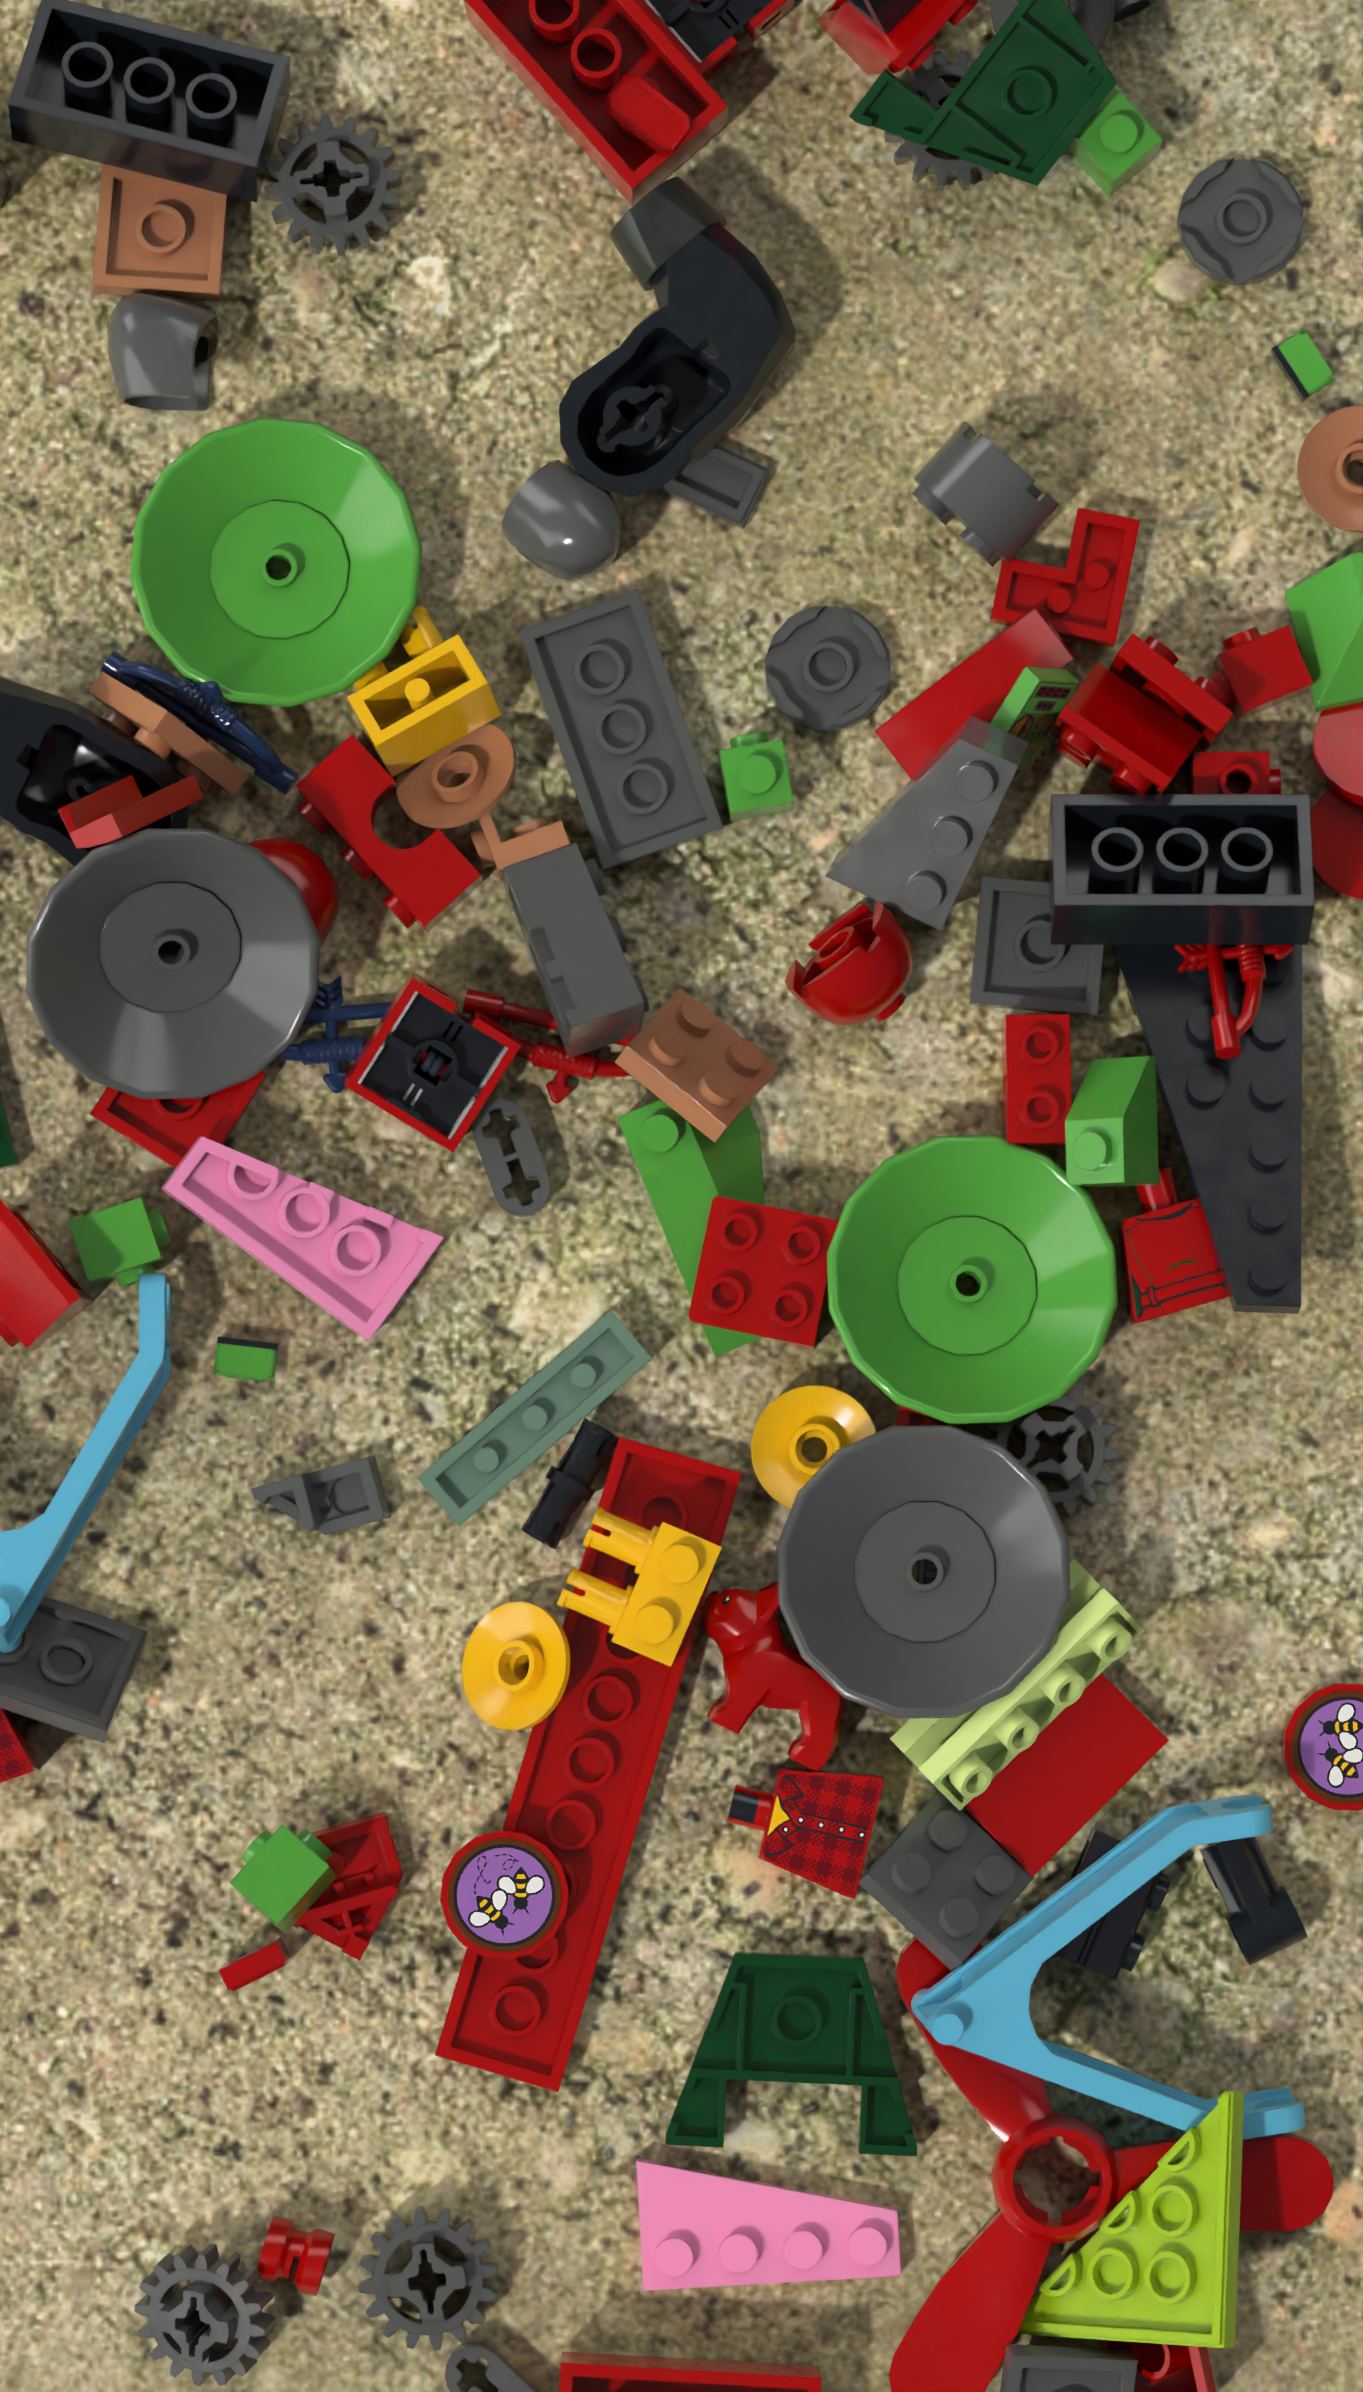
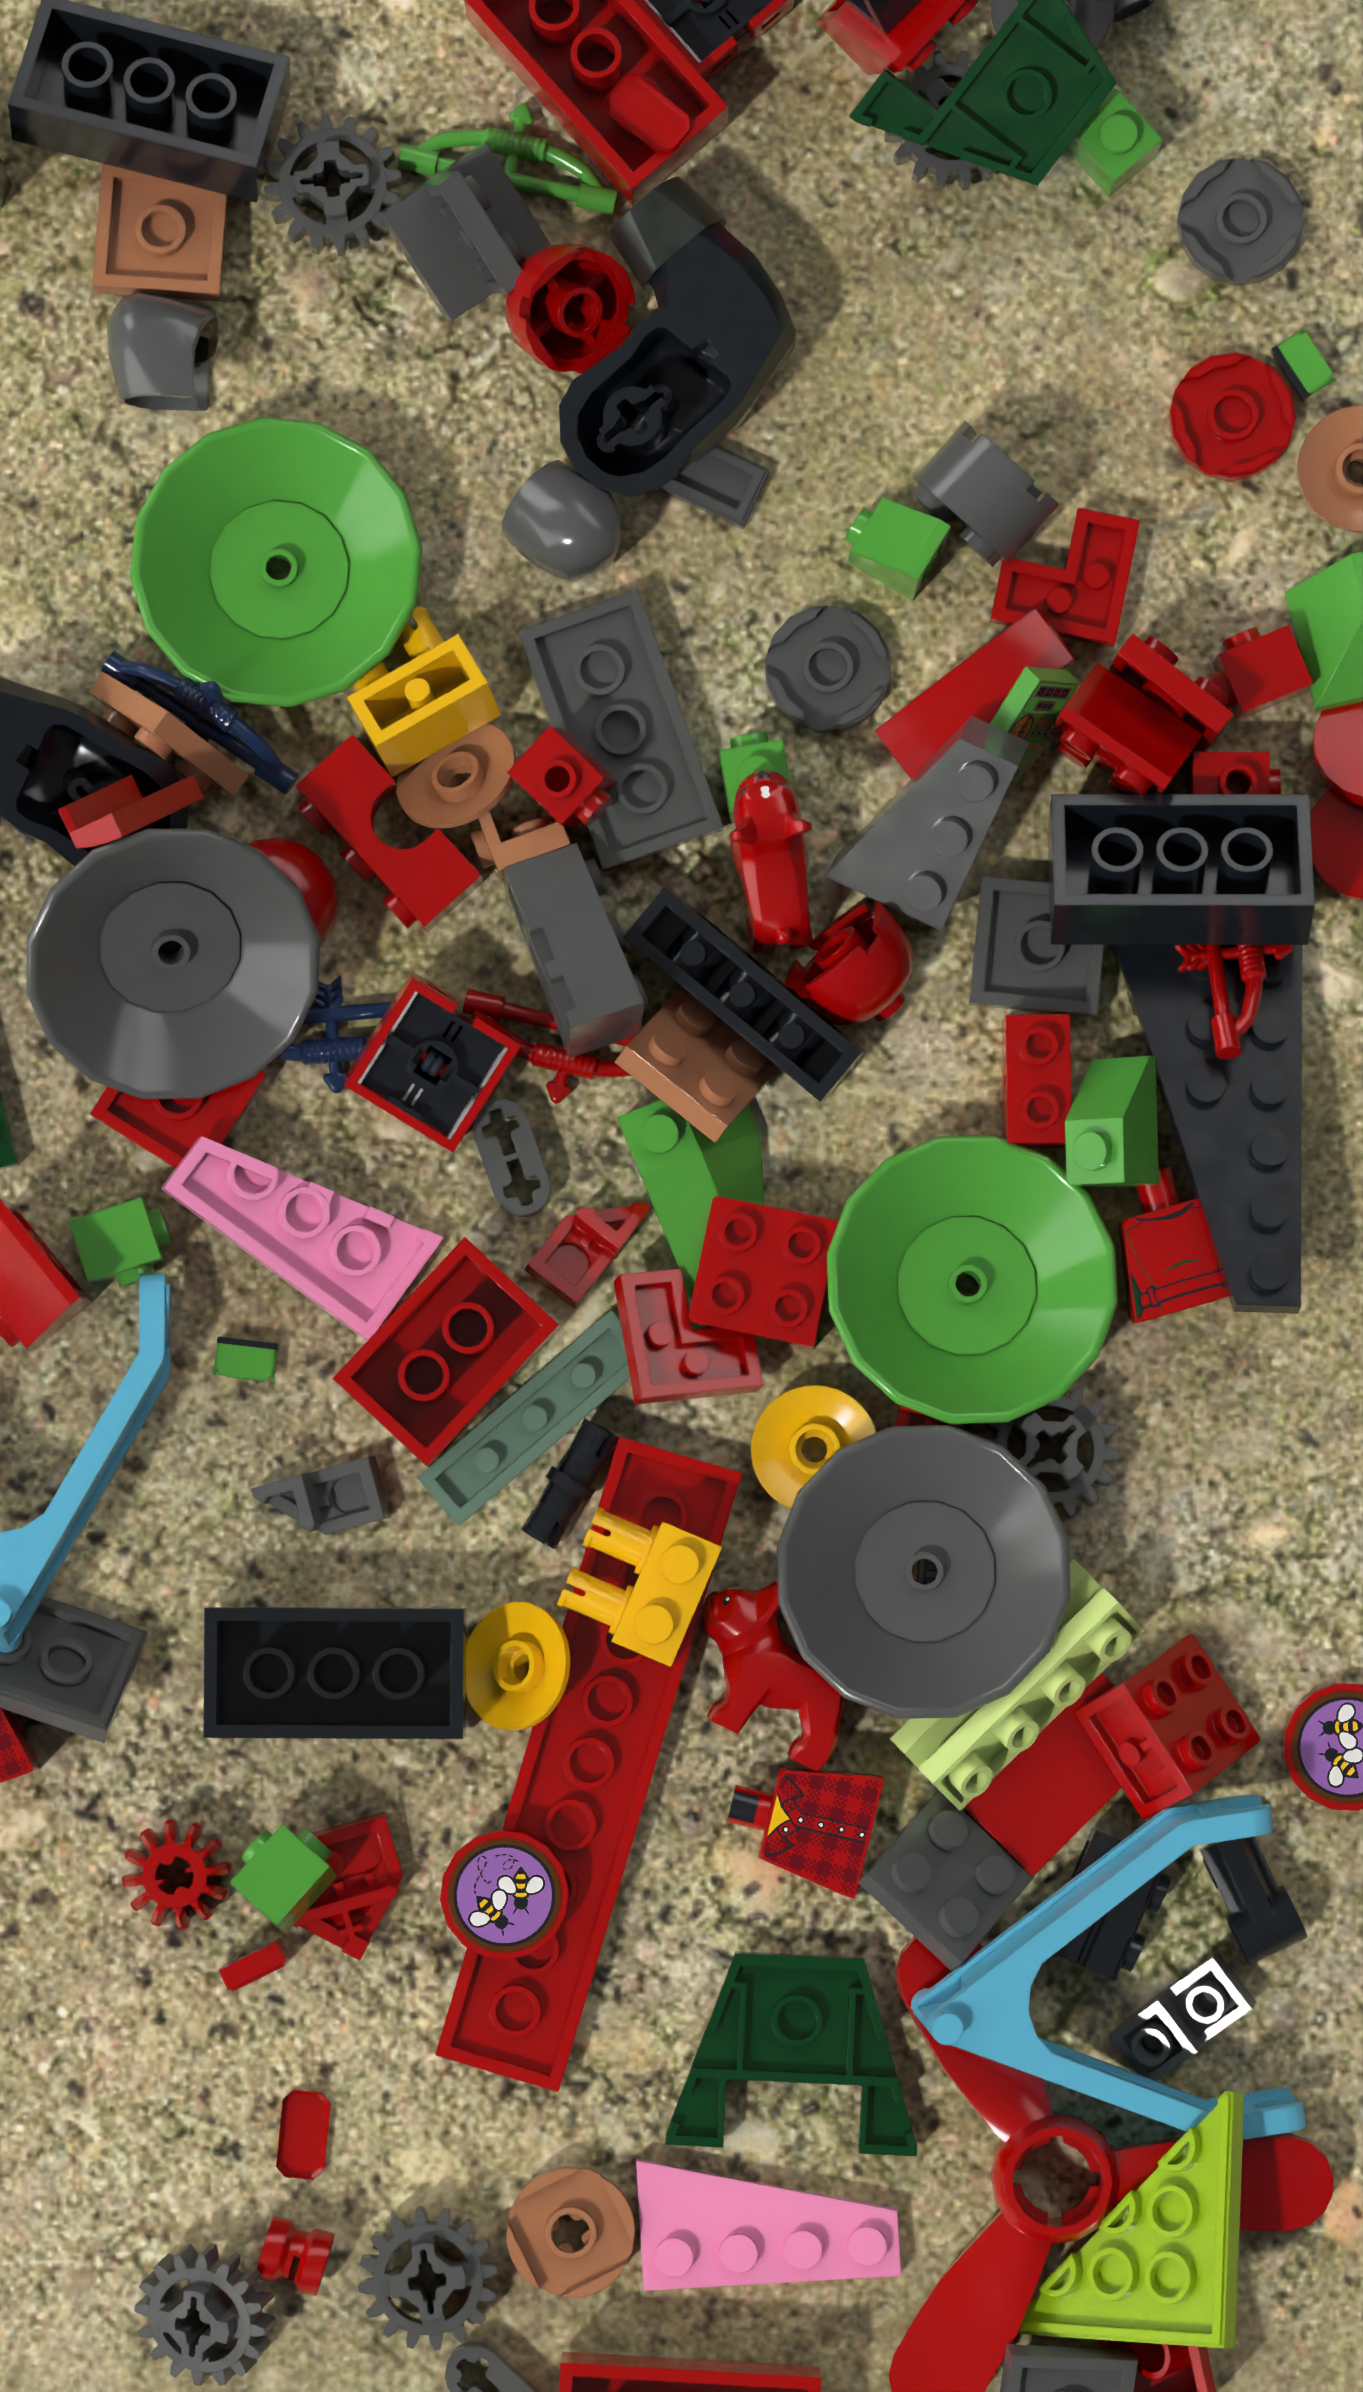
none -> red gear [122,1819,232,1930]
none -> black brick [203,1607,466,1739]
none -> red piece [276,2090,331,2180]
none -> red brick [332,1237,560,1467]
none -> dark grey bracket [378,143,551,321]
none -> bright green piece [397,103,618,215]
none -> red cylinder [505,243,635,374]
none -> nougat plate [506,2166,635,2299]
none -> red brick [507,725,618,828]
none -> red slope [524,1202,651,1309]
none -> red plate [613,1268,763,1405]
none -> black brick [623,887,866,1102]
none -> red animal [729,770,813,953]
none -> bright green slope [844,497,951,601]
none -> red bracket [1073,1634,1260,1820]
none -> dark grey slope [1108,1951,1256,2081]
none -> red tile [1168,352,1296,482]

